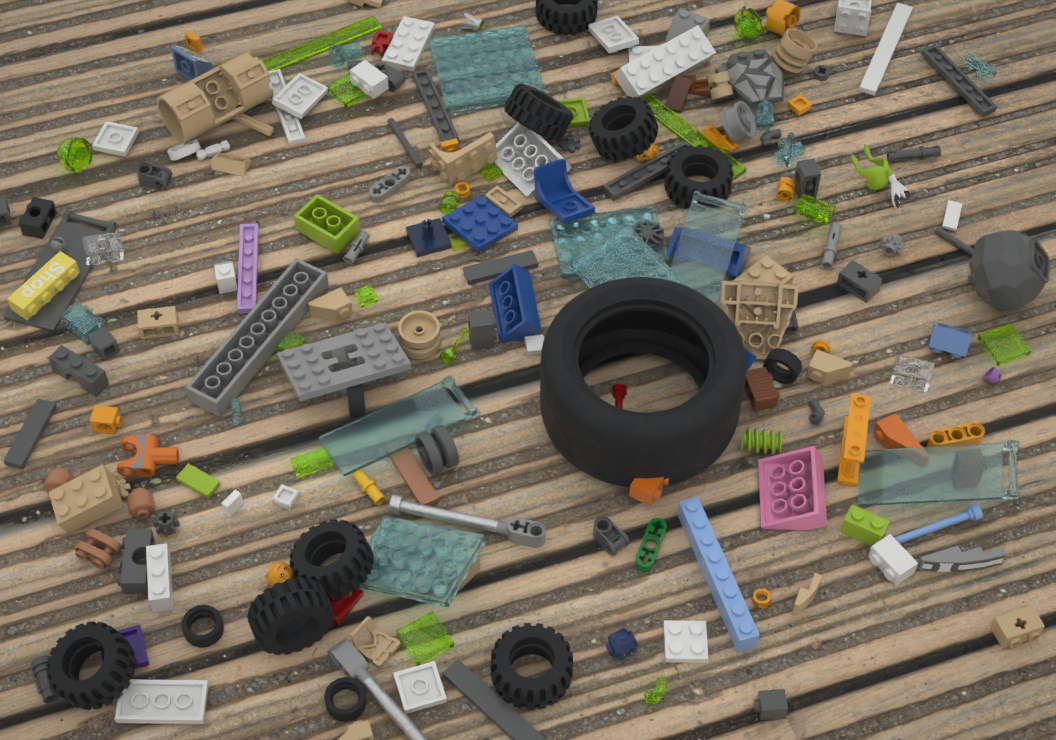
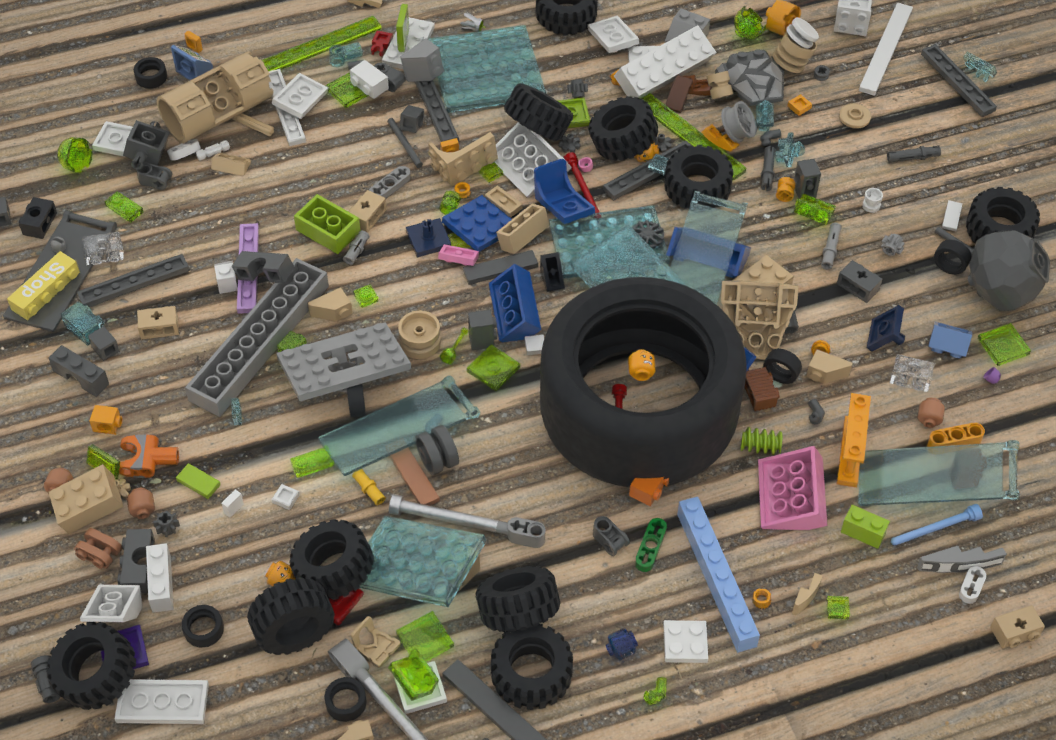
dark grey tile [3,399,57,469] -> none
dark grey brick [754,689,788,720] -> none
lime hair [851,144,910,208] -> none
white brick [868,534,918,586] -> none
orange slope [873,413,930,469] -> none
none -> dark grey plate [77,254,190,309]
none -> white slope [80,585,142,622]
none -> clear neon green tile [86,444,120,480]
none -> clear neon green plate [104,191,143,223]
none -> dark grey brick [123,120,170,170]
none -> black tyre [133,57,167,88]
none -> dark grey arch [232,251,295,283]
none -> tan brick [348,190,387,233]
none -> clear neon green bracket [388,648,439,701]
none -> lime tile [396,4,409,52]
none -> light grey slope [400,38,444,82]
none -> dark grey brick [400,105,424,133]
none -> bright pink plate [438,244,479,266]
none -> clear neon green tile [467,344,520,391]
none -> black tyre [475,566,561,632]
none -> tan brick [496,203,550,254]
none -> black slope [540,252,565,292]
none -> red piece [563,152,601,220]
none -> dark grey gear [567,79,588,98]
none -> bright pink hinge [578,157,593,173]
none -> light orange head [628,350,655,381]
none -> clear light blue tile [648,154,669,175]
none -> dark grey plant [654,134,672,153]
none -> dark grey pin [761,146,775,191]
none -> white head [786,17,819,49]
none -> clear neon green plate [826,596,850,619]
none -> tan wheel [839,103,871,128]
none -> white wheel [862,188,883,213]
none -> dark blue tile [866,305,906,352]
none -> nougat head [918,398,945,428]
none -> black tyre [934,239,972,275]
none -> white beam [959,566,986,604]
none -> black tyre [966,187,1040,244]

